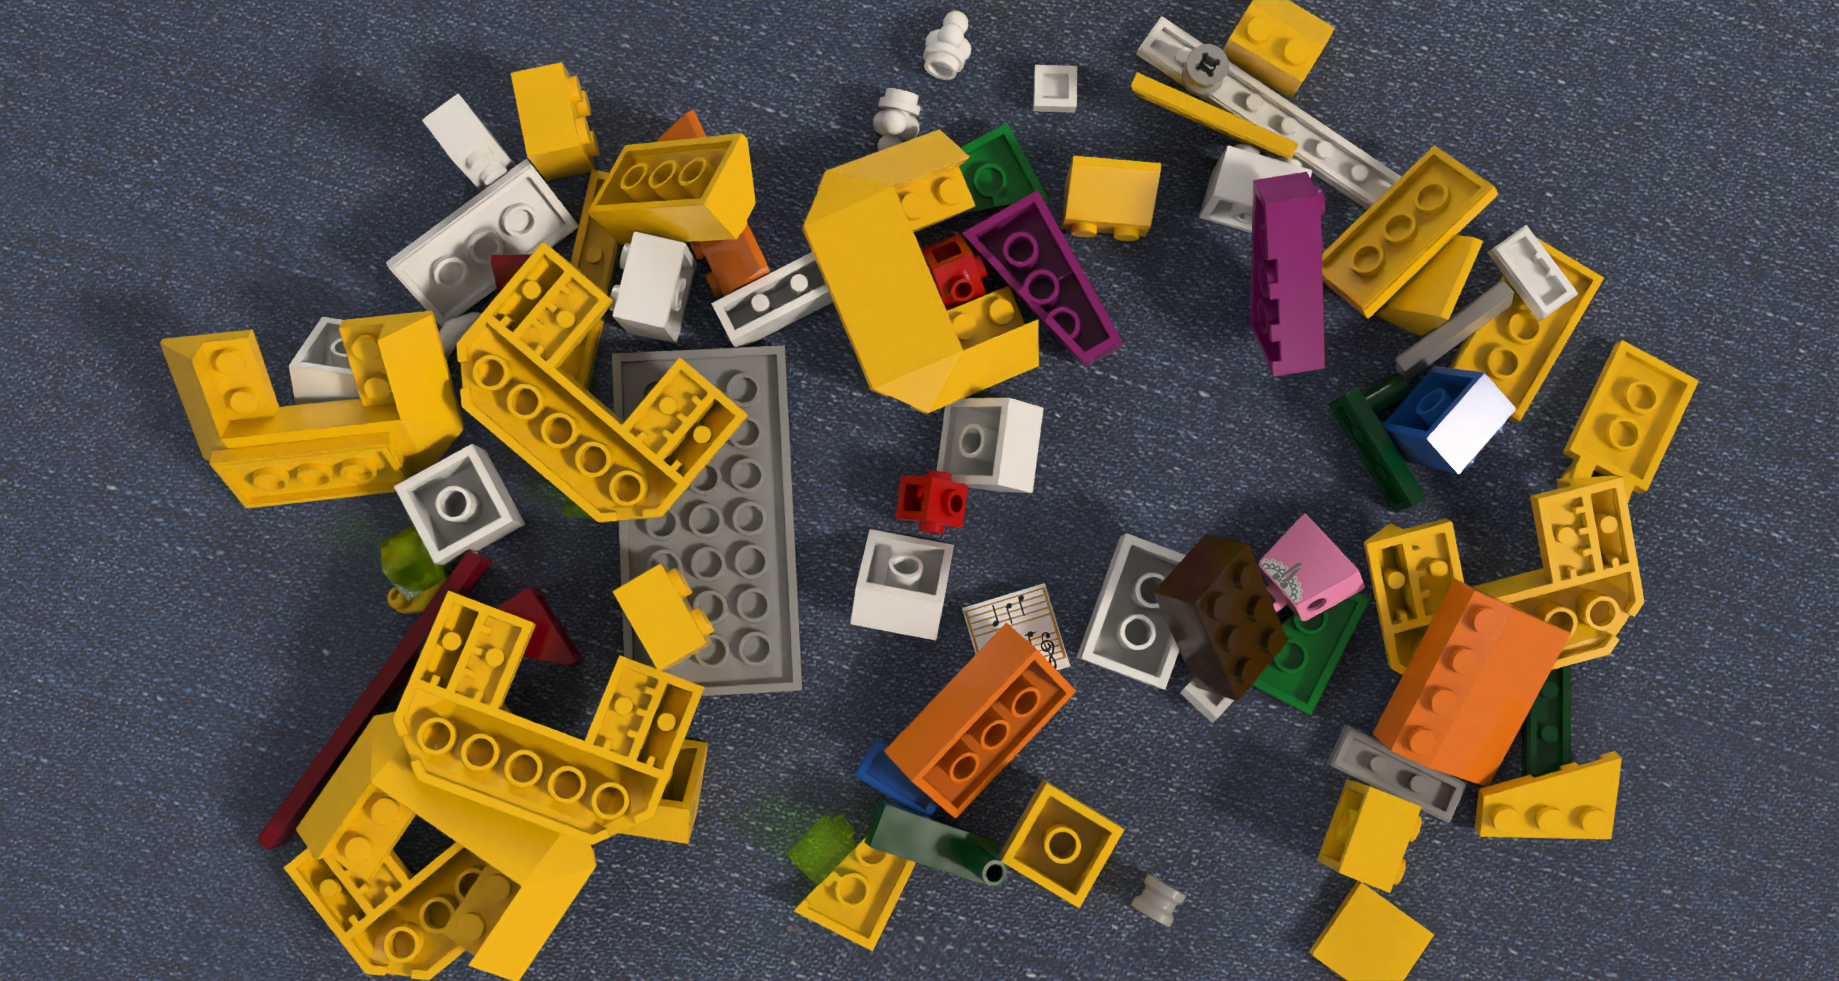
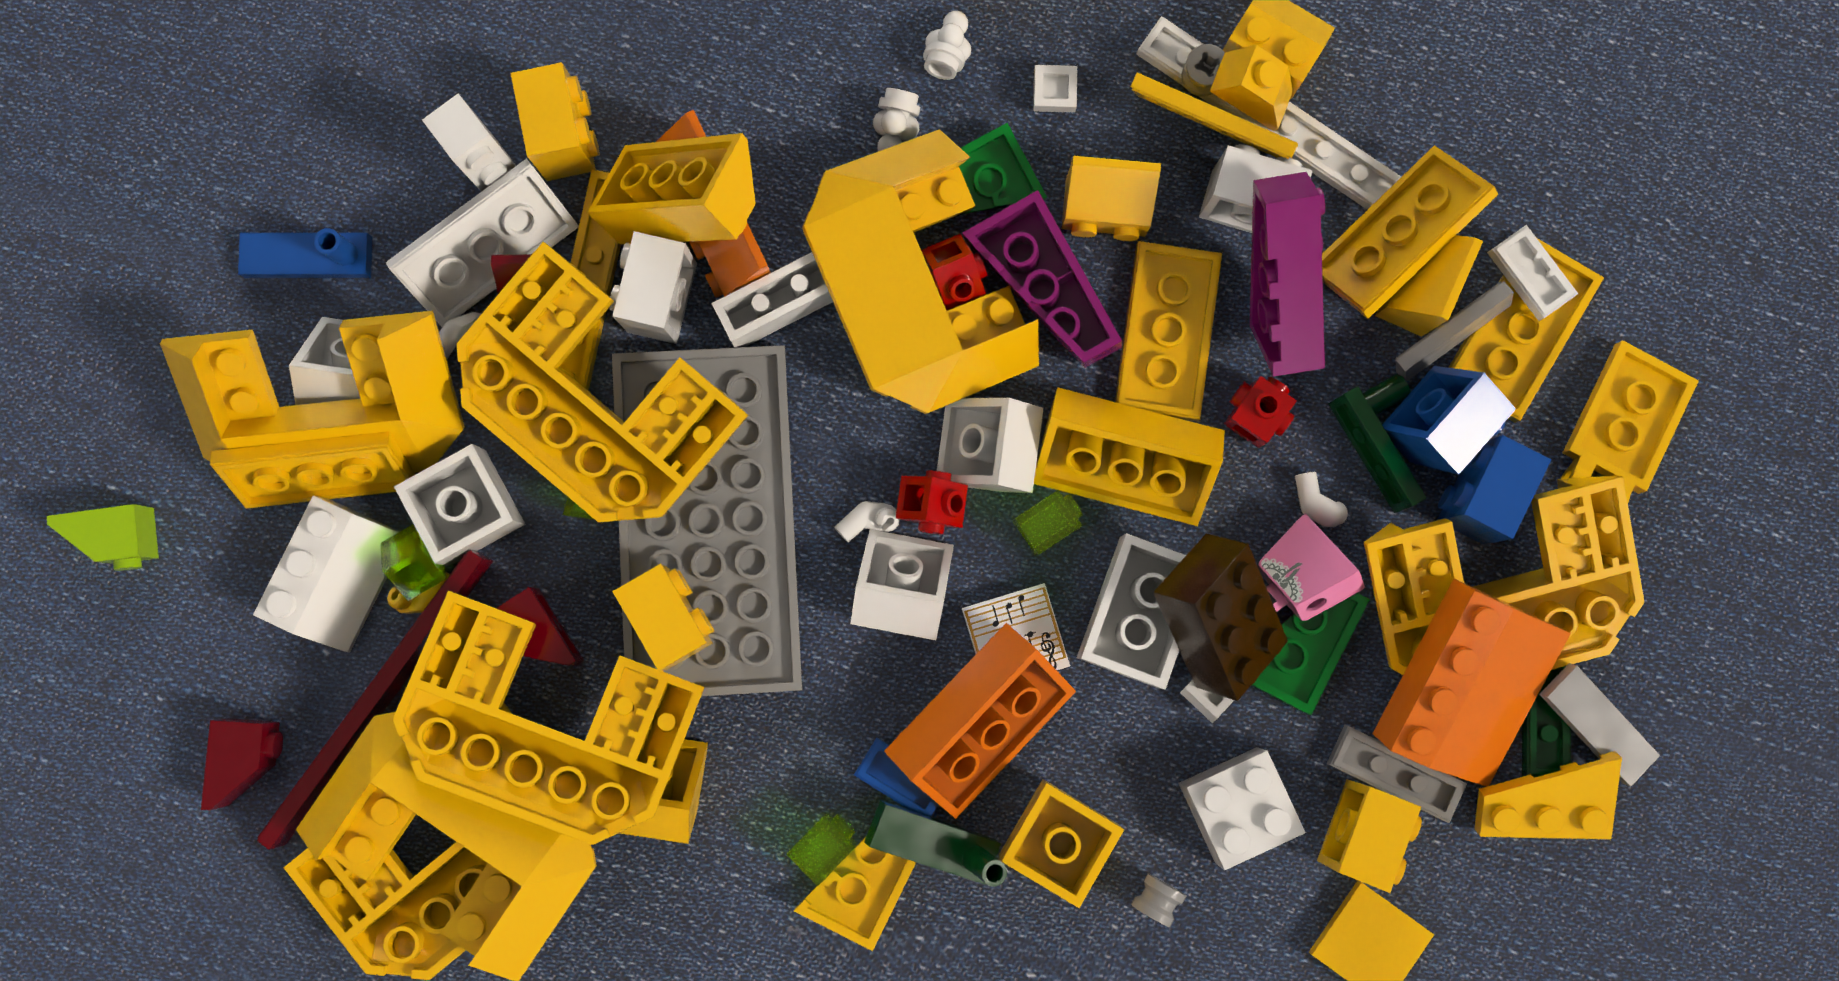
none -> lime slope [47,504,159,571]
none -> dark red slope [201,718,283,810]
none -> blue piece [238,228,373,278]
none -> white slope [253,495,408,652]
none -> white arm [834,501,900,543]
none -> clear neon green brick [1012,490,1083,557]
none -> yellow slope [1034,387,1225,526]
none -> yellow tile [1115,241,1222,422]
none -> white brick [1179,747,1306,870]
none -> yellow slope [1210,45,1293,131]
none -> red brick [1224,376,1297,448]
none -> white arm [1295,472,1348,527]
none -> blue brick [1437,435,1552,544]
none -> light grey tile [1539,663,1660,787]

